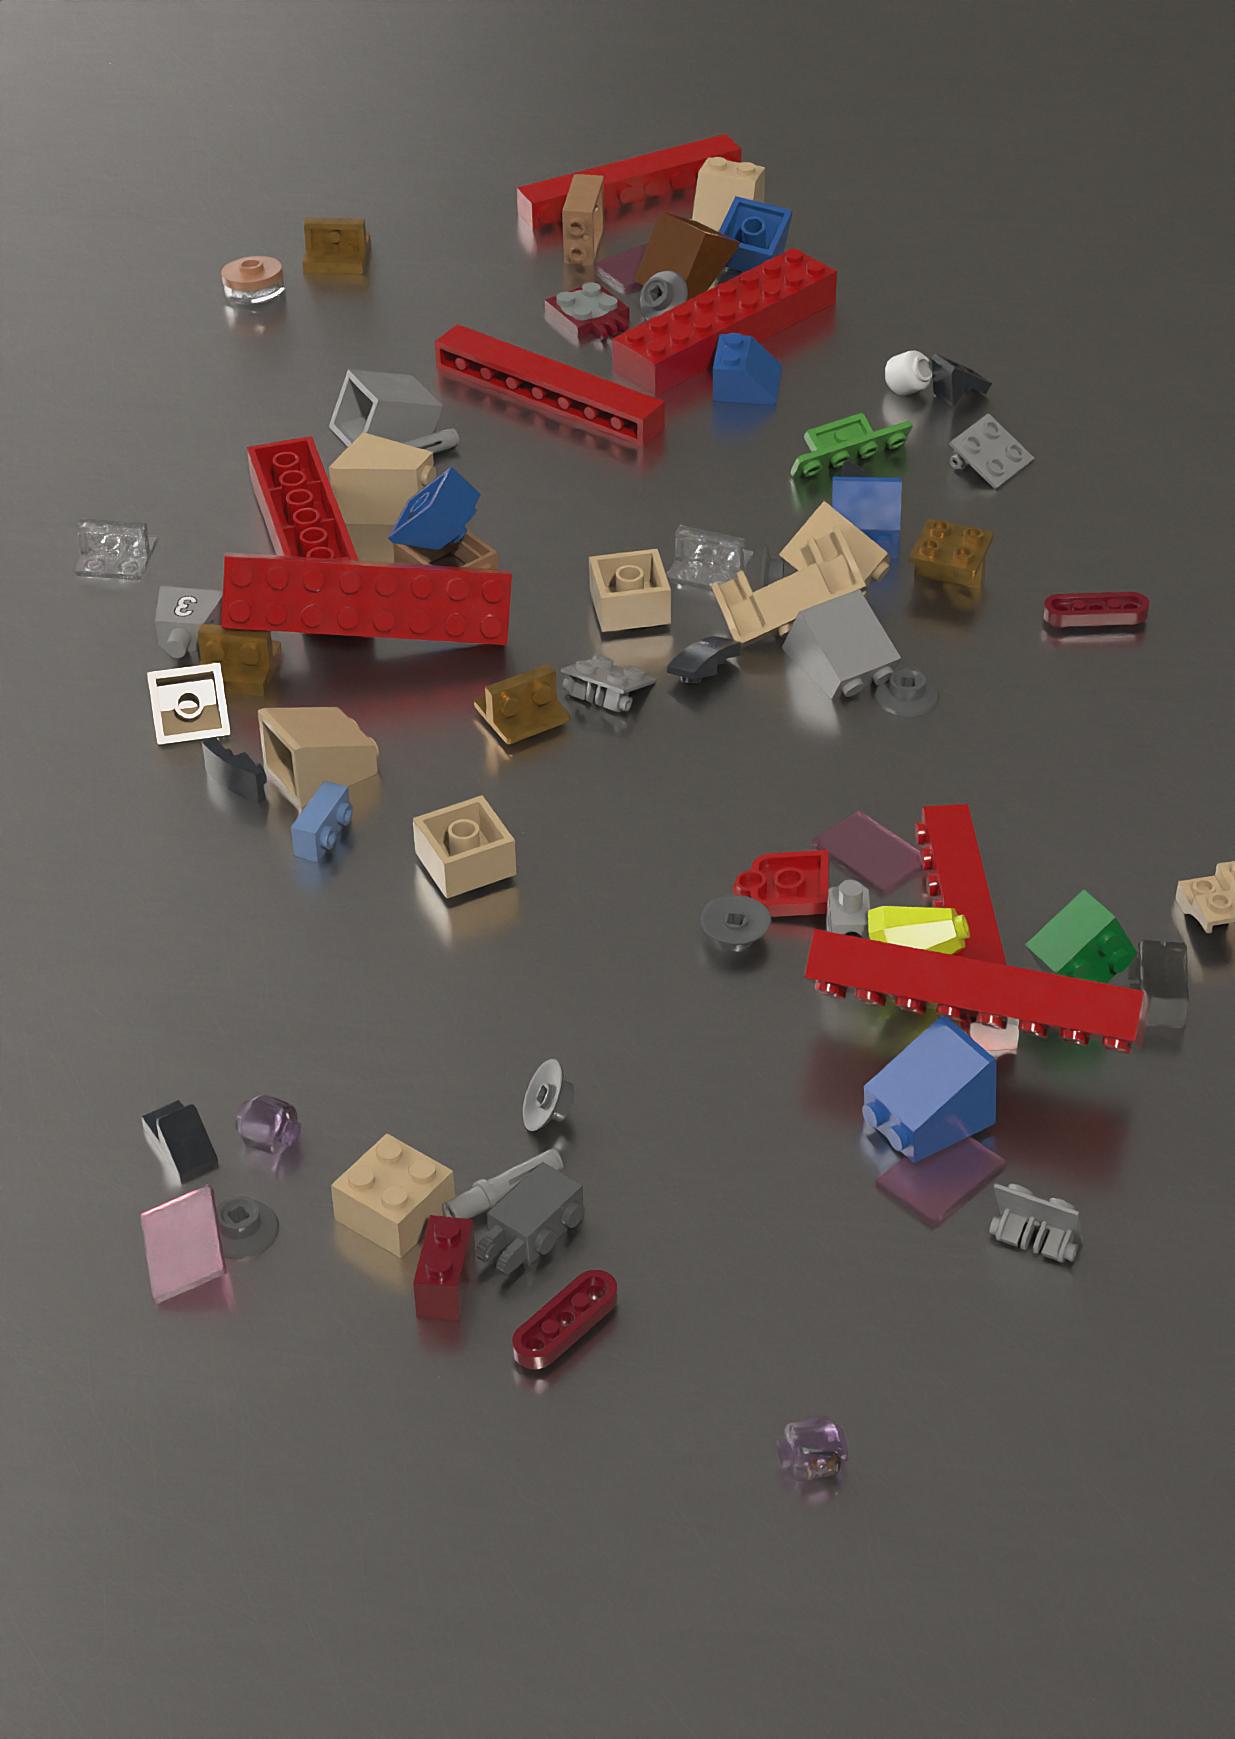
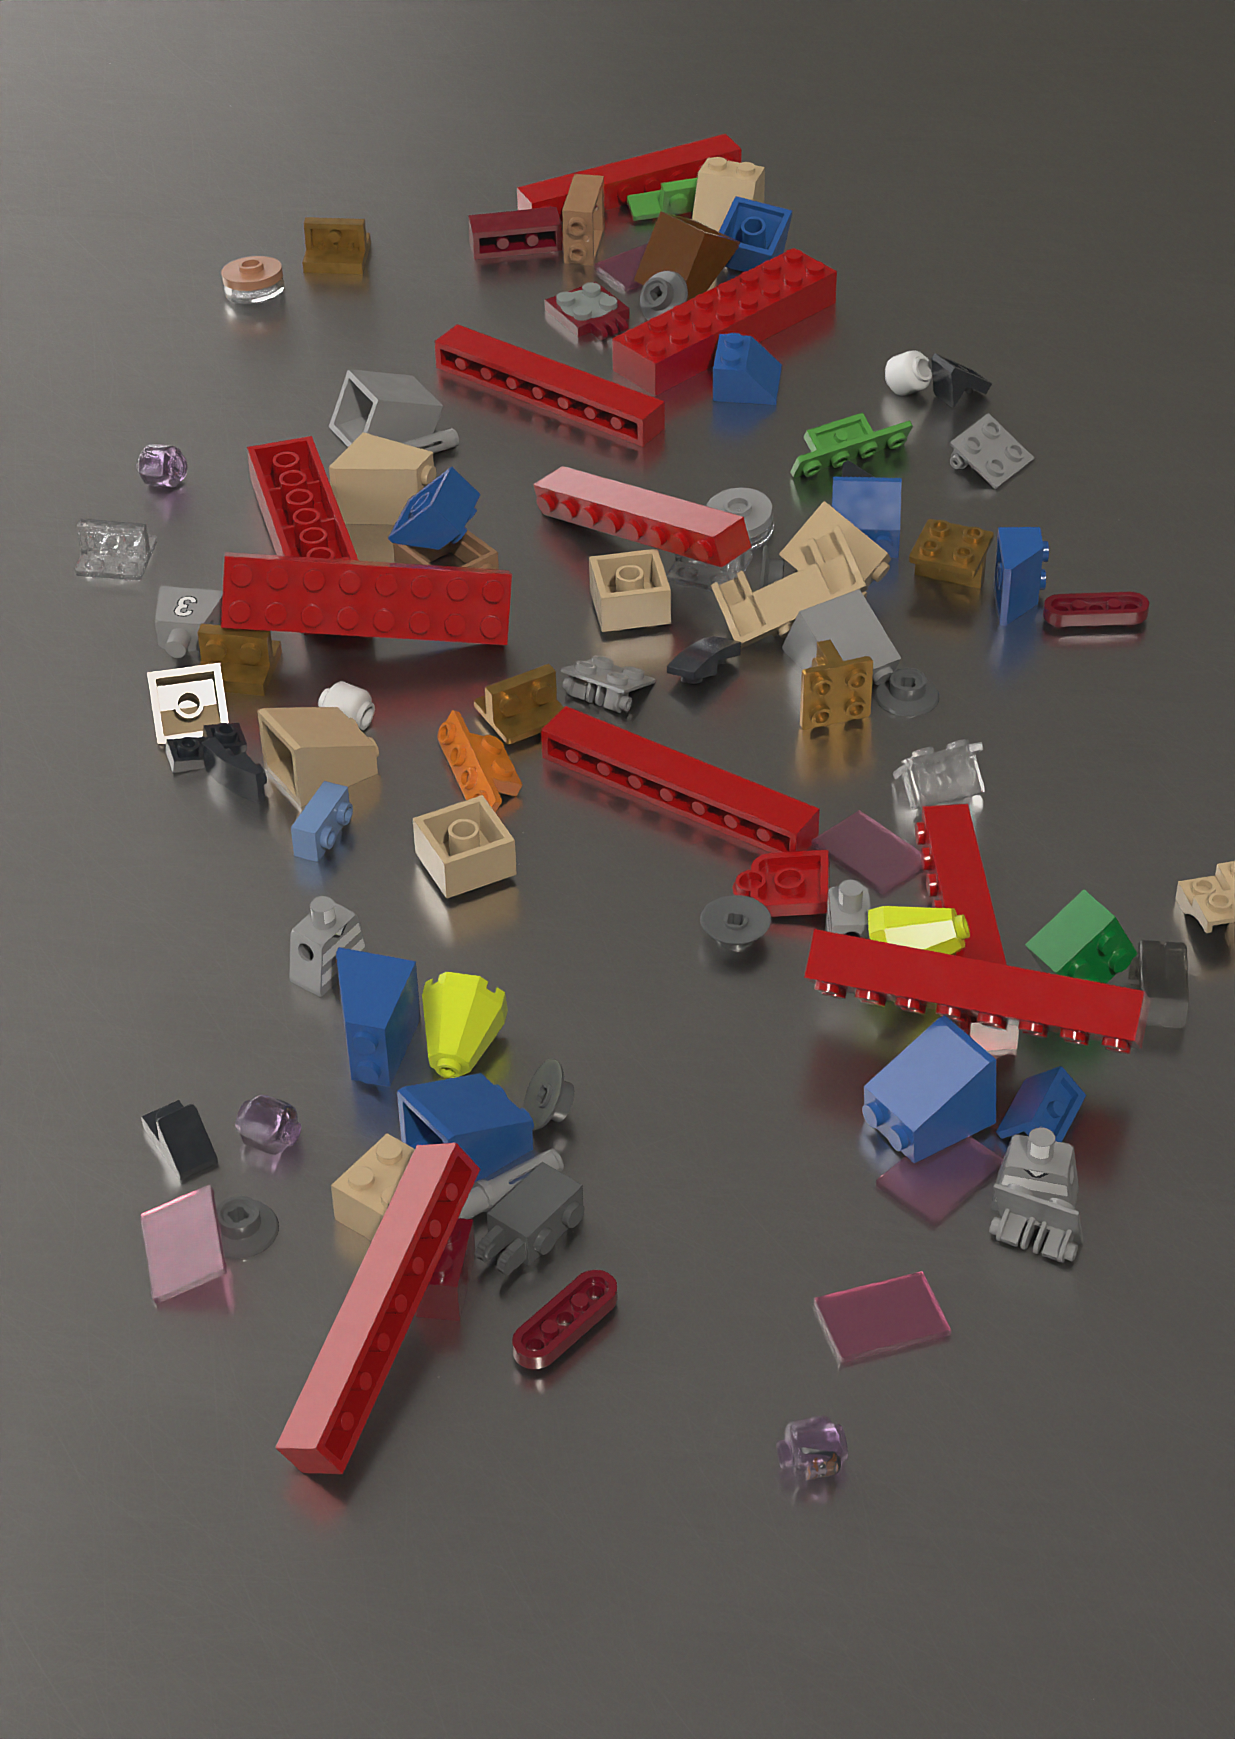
none -> clear purple head [136,443,188,488]
none -> black slope [165,722,248,773]
none -> red brick [275,1143,480,1474]
none -> light grey torso [289,896,368,997]
none -> white head [318,681,375,730]
none -> blue slope [336,947,421,1087]
none -> blue slope [397,1073,534,1182]
none -> neon yellow cone [422,972,508,1078]
none -> orange bracket [437,710,523,813]
none -> dark red brick [468,207,562,260]
none -> red brick [533,466,751,568]
none -> red brick [541,706,820,853]
none -> bright green bracket [627,178,698,221]
none -> light grey piece [706,487,774,551]
none -> pearl gold bracket [800,639,873,730]
none -> clear pink piece [814,1271,951,1363]
none -> clear bracket [893,739,985,810]
none -> light grey torso [991,1128,1079,1211]
none -> blue slope [993,527,1049,626]
none -> blue panel [996,1066,1086,1142]

